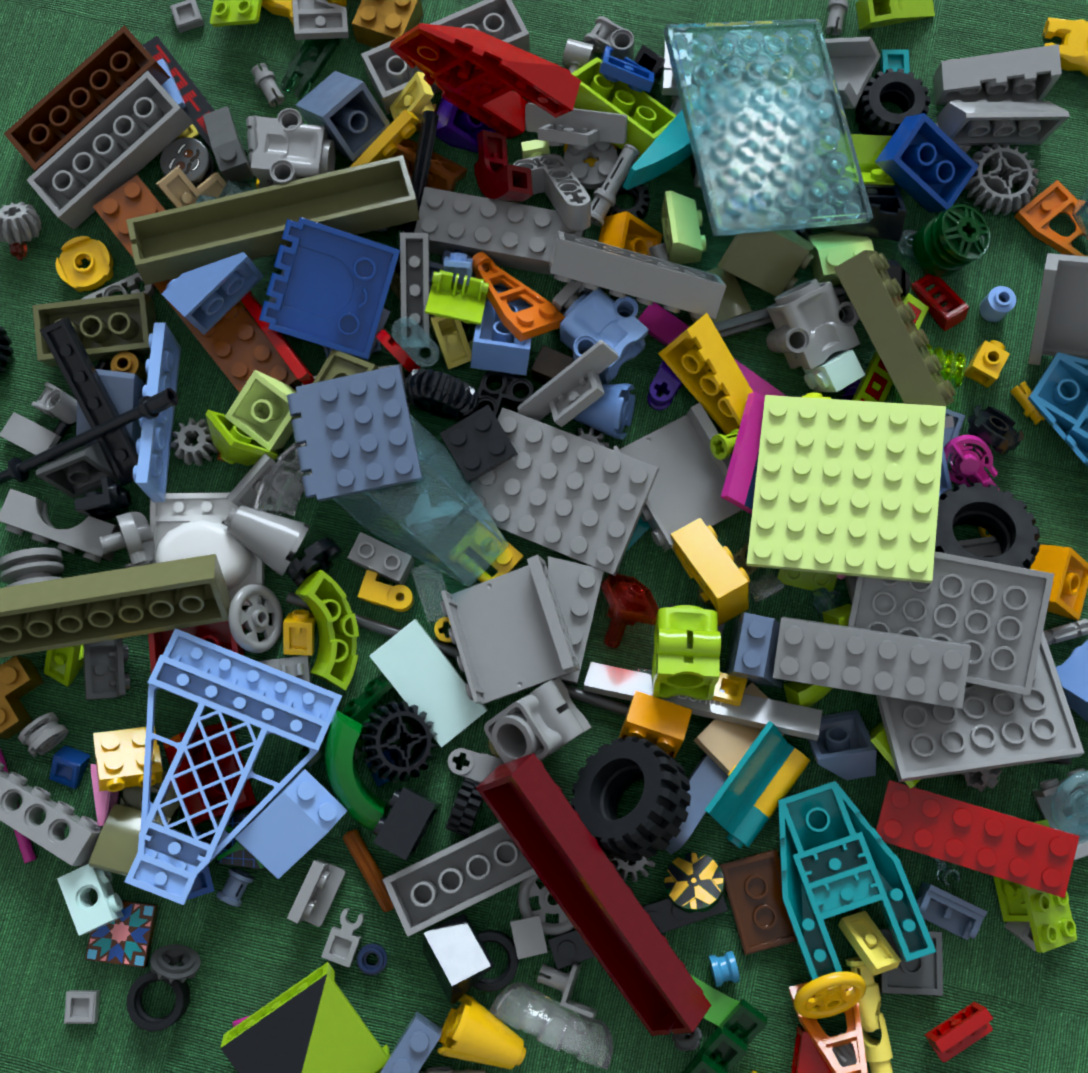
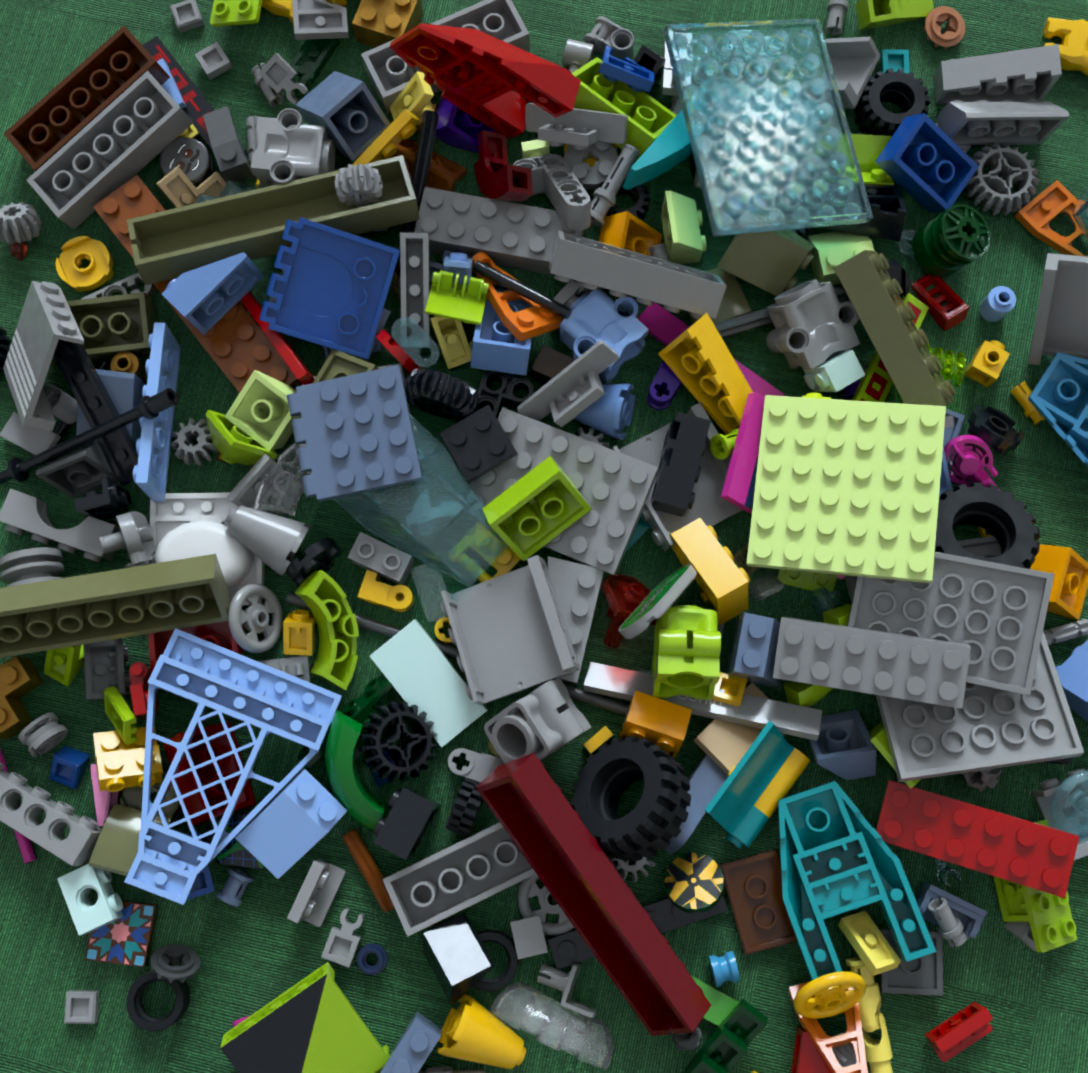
none -> light grey panel [3,281,84,431]
none -> lime tile [104,686,137,745]
none -> red plate [129,662,159,720]
none -> light grey plate [194,42,233,80]
none -> light grey plate [258,53,308,104]
none -> light grey gear [334,163,383,207]
none -> black bar [473,260,572,319]
none -> lime slope [482,455,592,562]
none -> yellow tile [582,725,613,754]
none -> light grey tile [618,563,697,639]
none -> black wedge [650,412,711,517]
none -> nougat gear [923,6,965,49]
none -> light grey pin [928,897,967,947]

